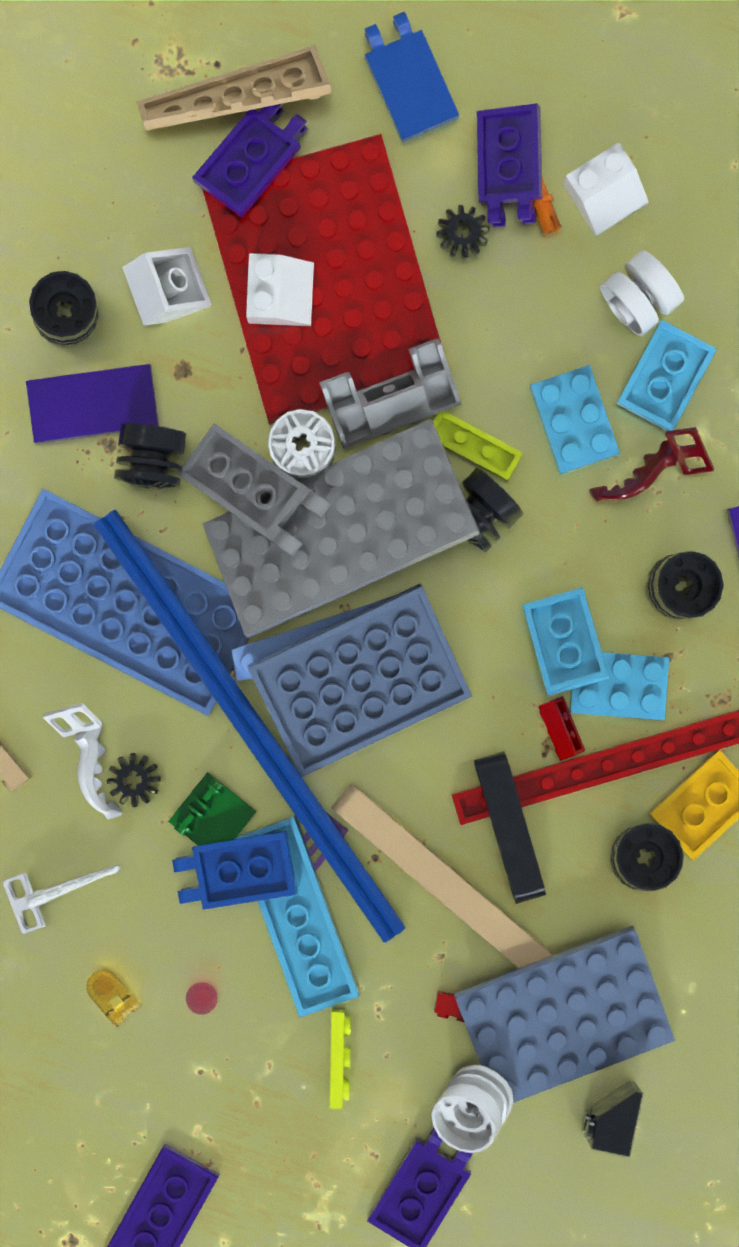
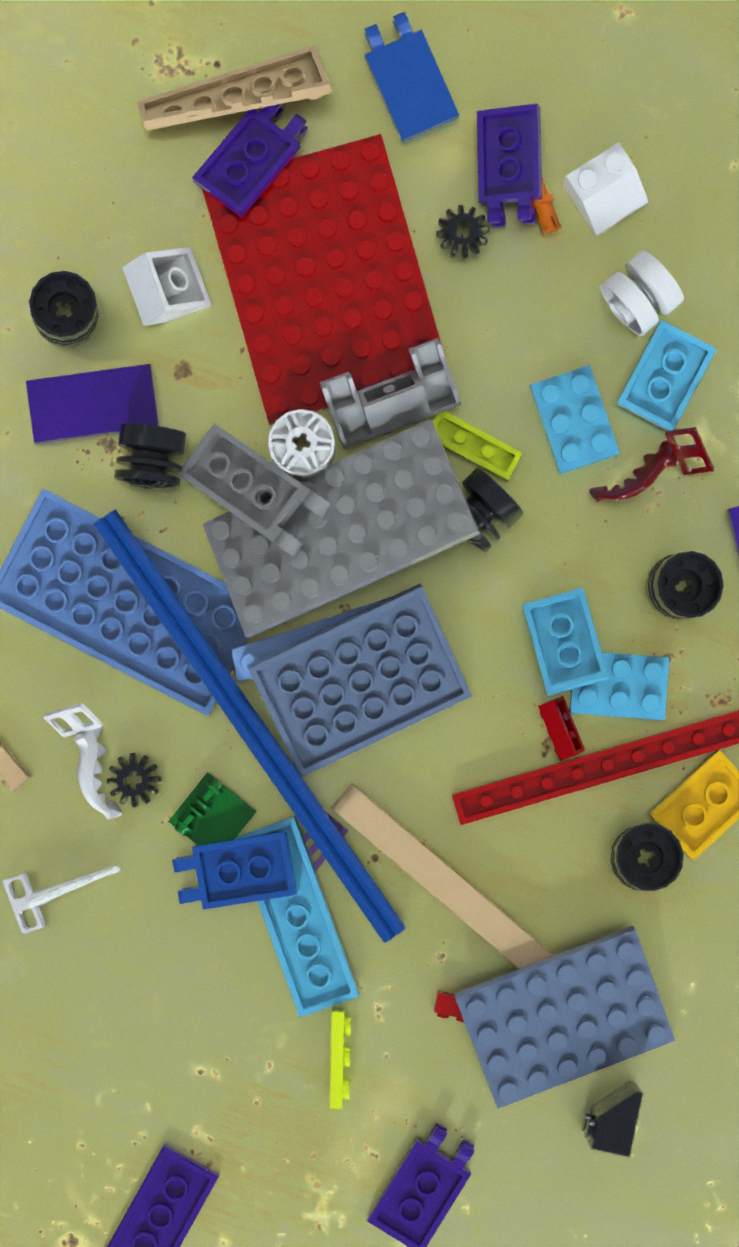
clear yellow plate [86,969,142,1027] -> none
clear pink plate [186,982,218,1015] -> none
white slope [246,253,314,326] -> none
white wheel [431,1065,514,1153] -> none
black beam [474,751,546,904] -> none

